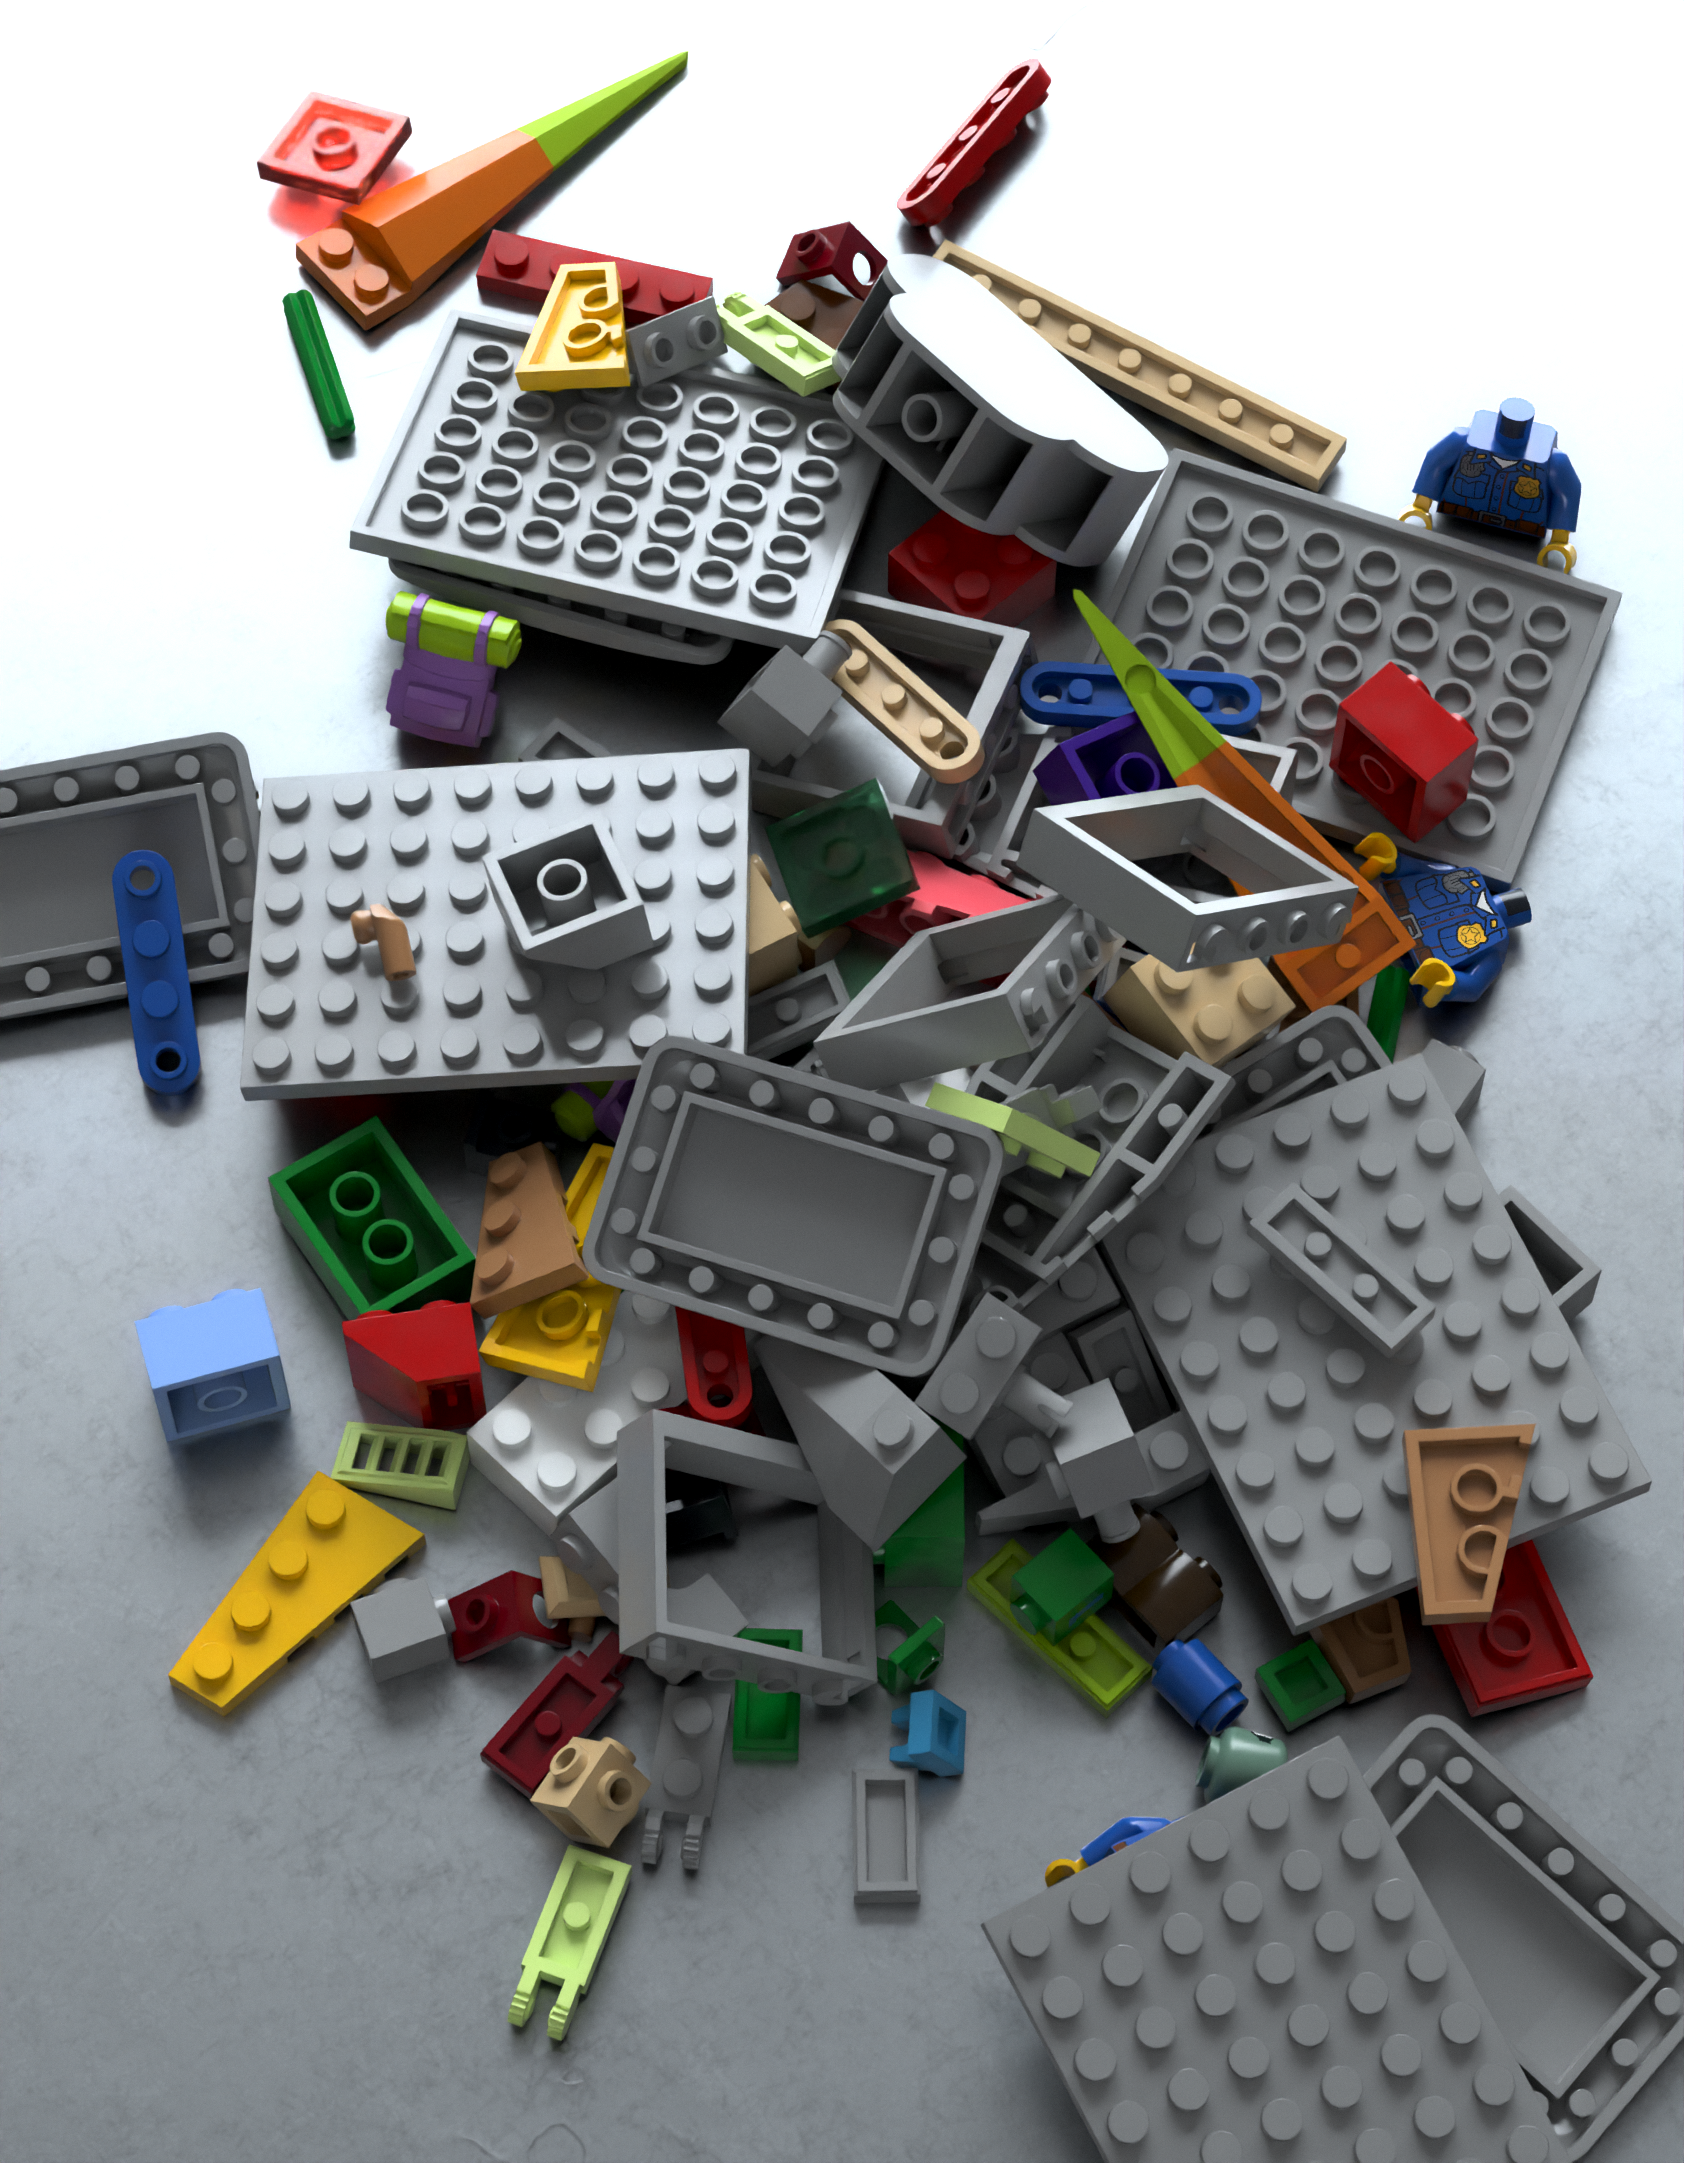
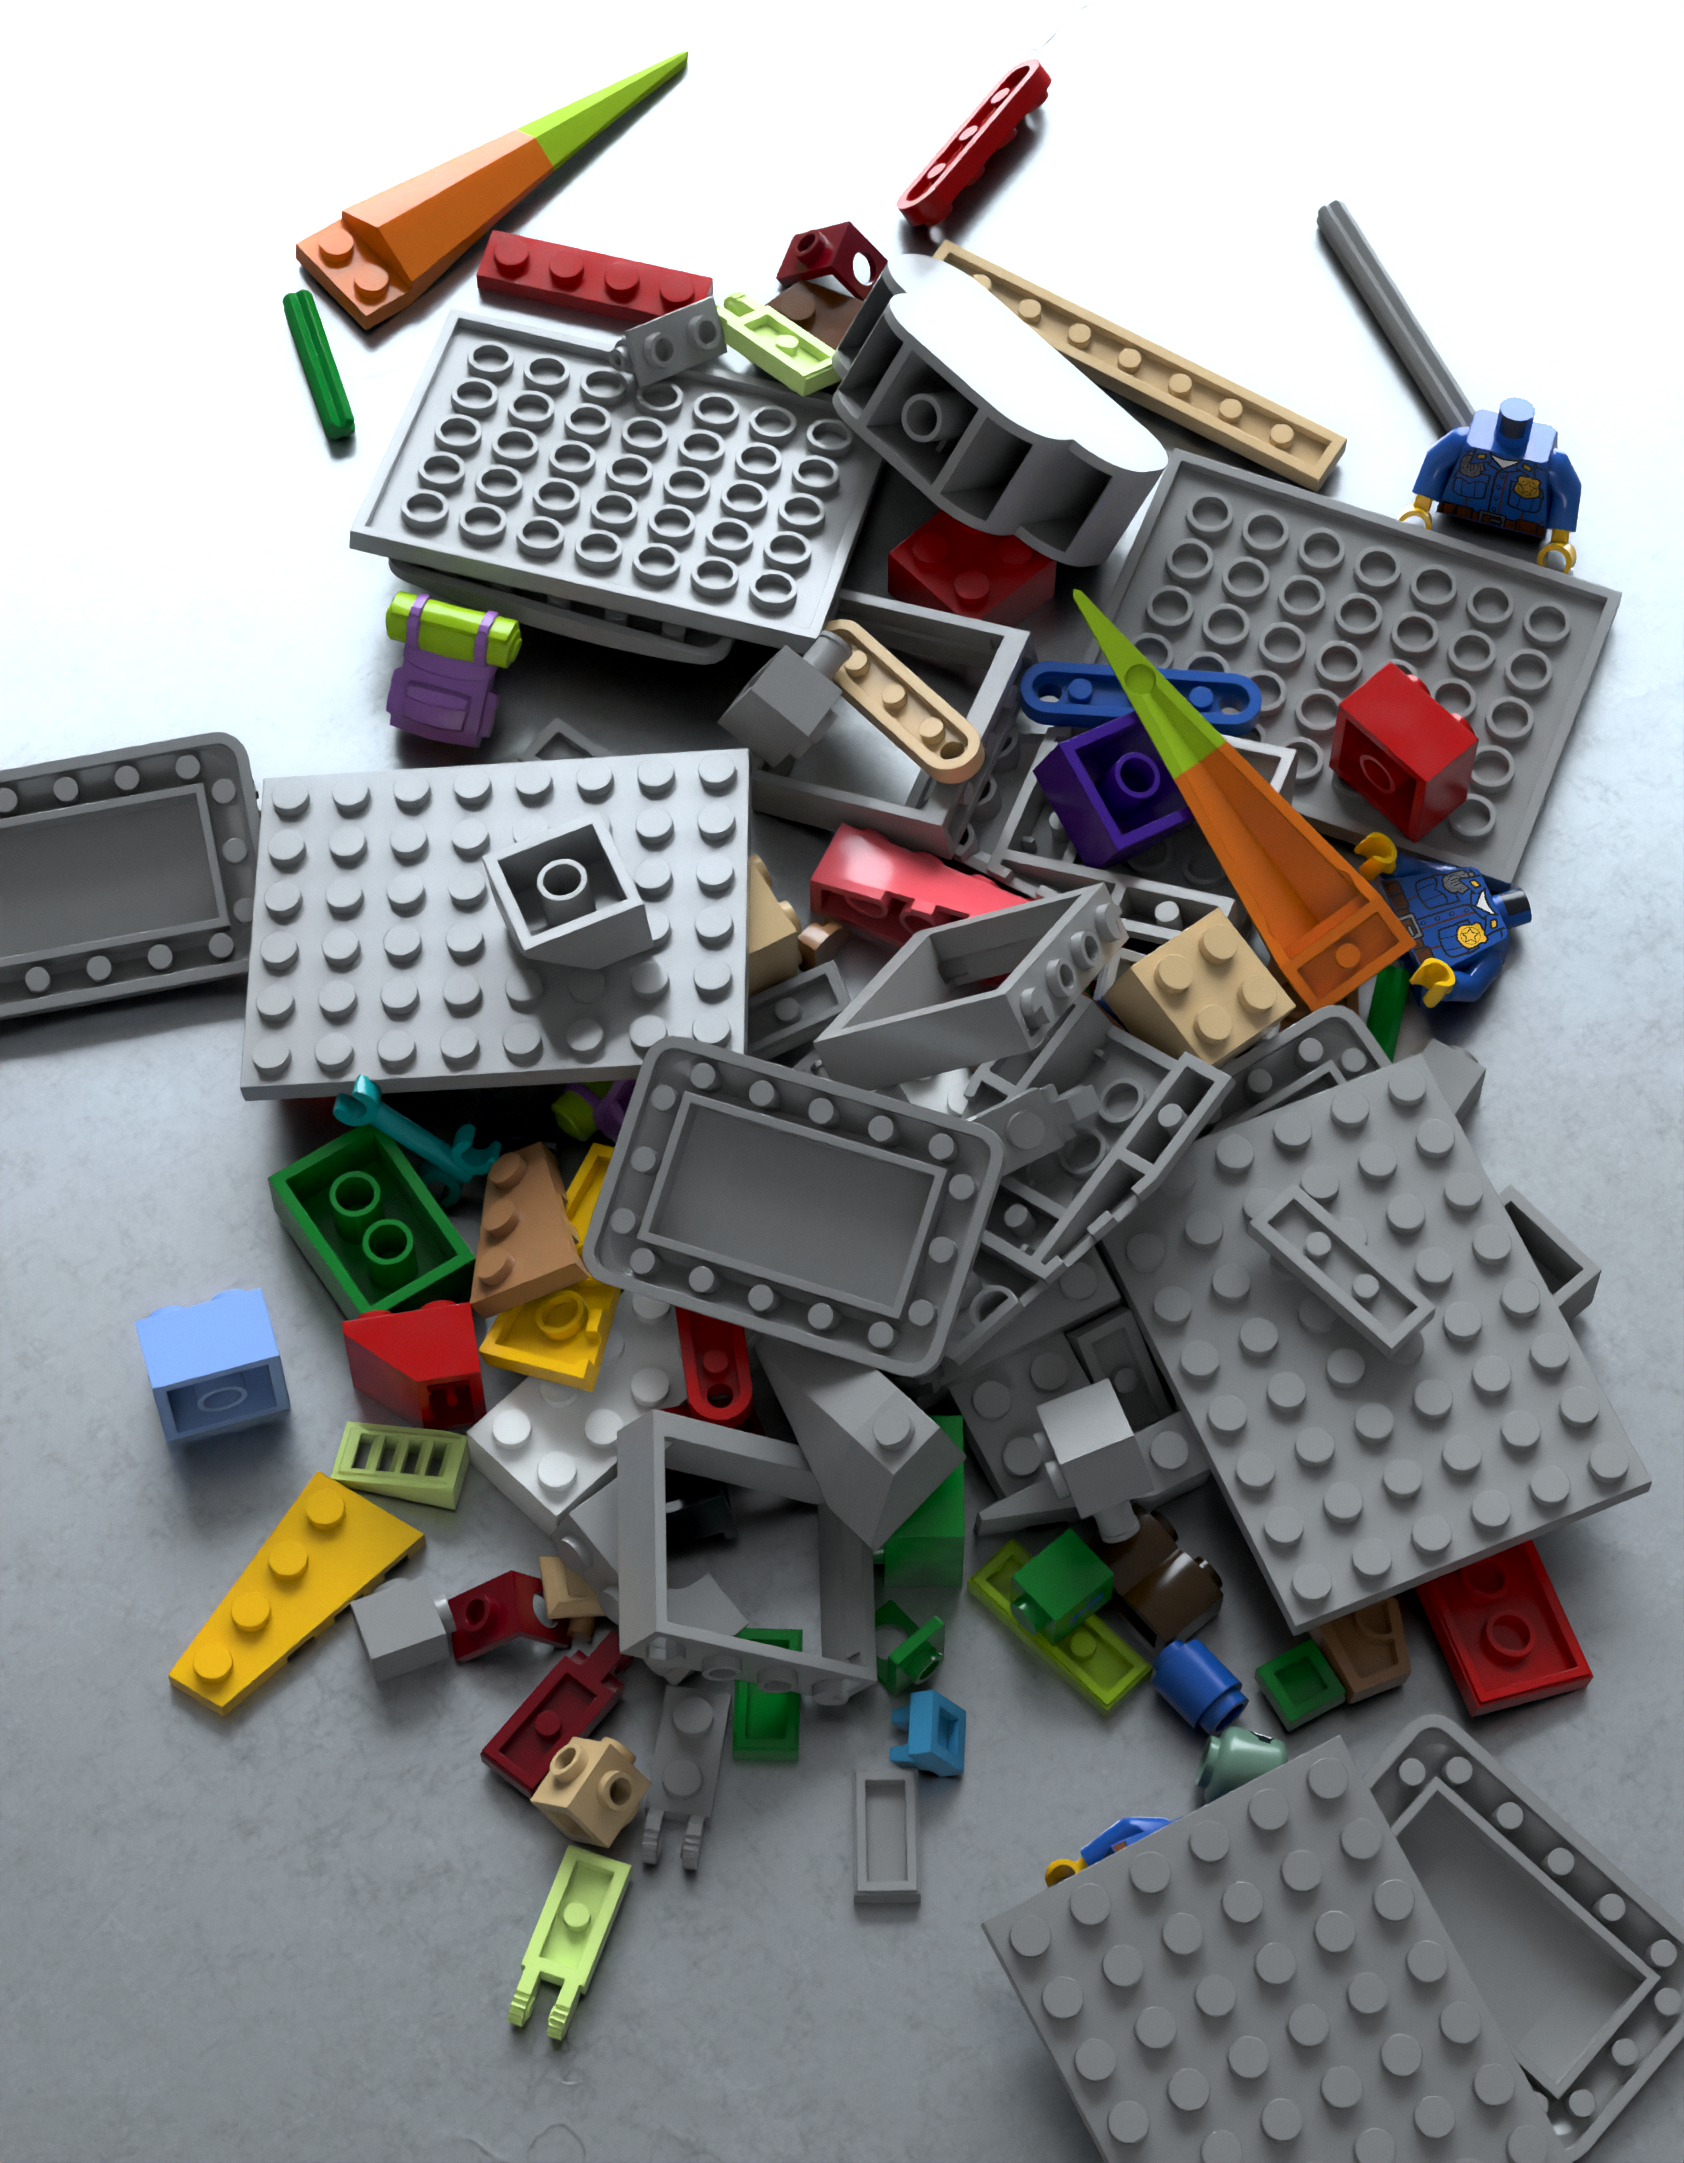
blue plate [112,850,201,1096] -> none
clear red plate [256,90,413,206] -> none
medium nougat arm [350,904,416,981] -> none
yellow wing [514,262,630,392] -> none
clear green plate [765,778,921,939] -> none
light grey brick [914,1292,1074,1440] -> none
yellowish green wing [925,1082,1101,1179] -> none
light grey window [1016,784,1359,973] -> none
medium nougat wing [1402,1424,1536,1625] -> none
none -> teal bar [333,1074,502,1207]
none -> light grey axle [1316,200,1475,433]

